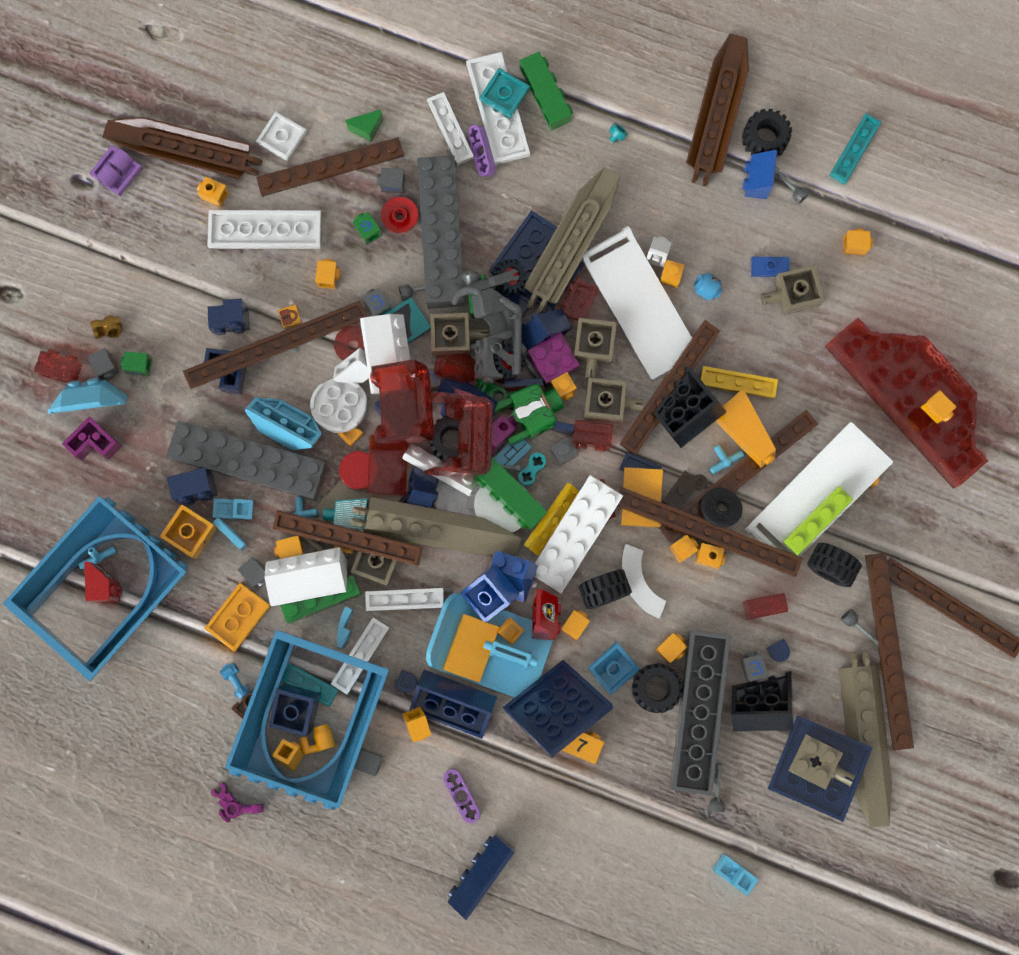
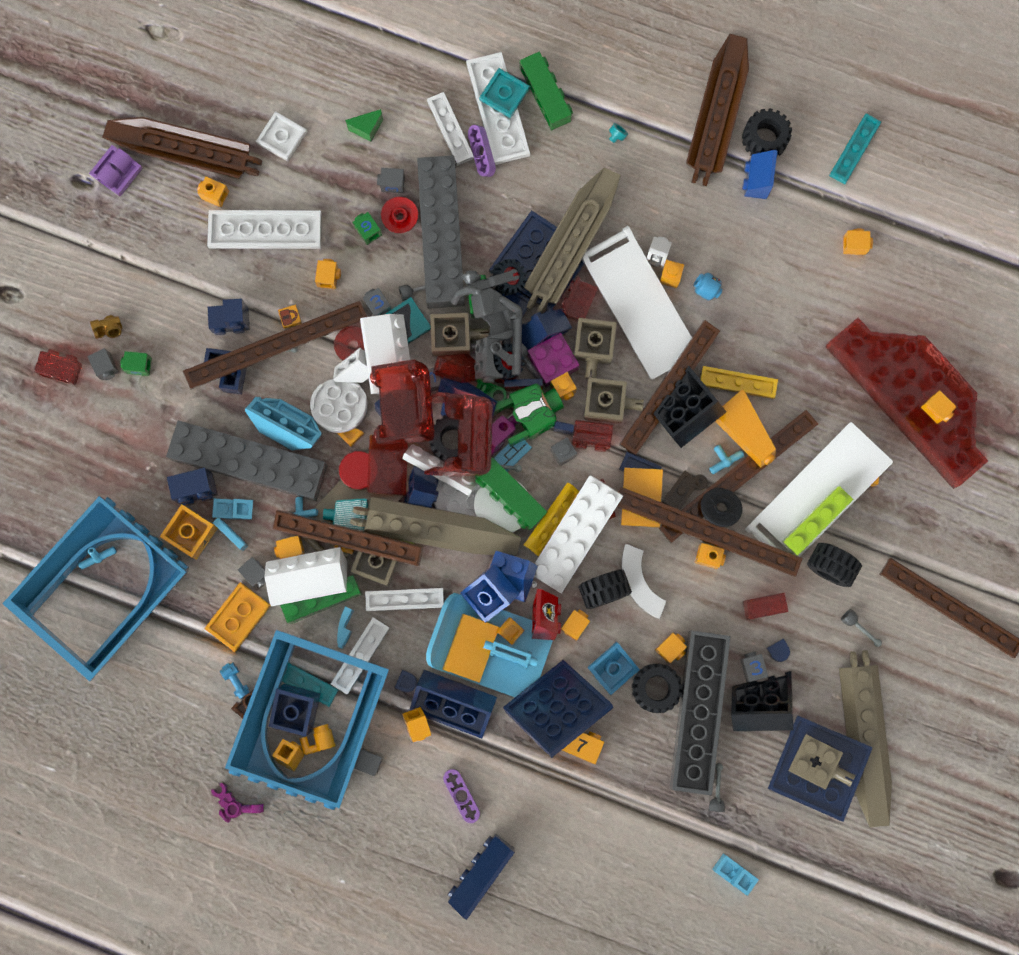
medium azure wedge [48,378,128,414] -> none
magenta brick [62,416,122,460] -> none
red slope [84,561,123,603] -> none
reddish brown plate [256,137,404,197] -> none
teal axle [518,453,546,488] -> none
light orange brick [669,535,698,563] -> none
blue plate [751,257,790,277] -> none
dark tan brick [761,265,825,315] -> none
dark grey hinge [775,167,809,204] -> none
reddish brown plate [865,553,914,750] -> none

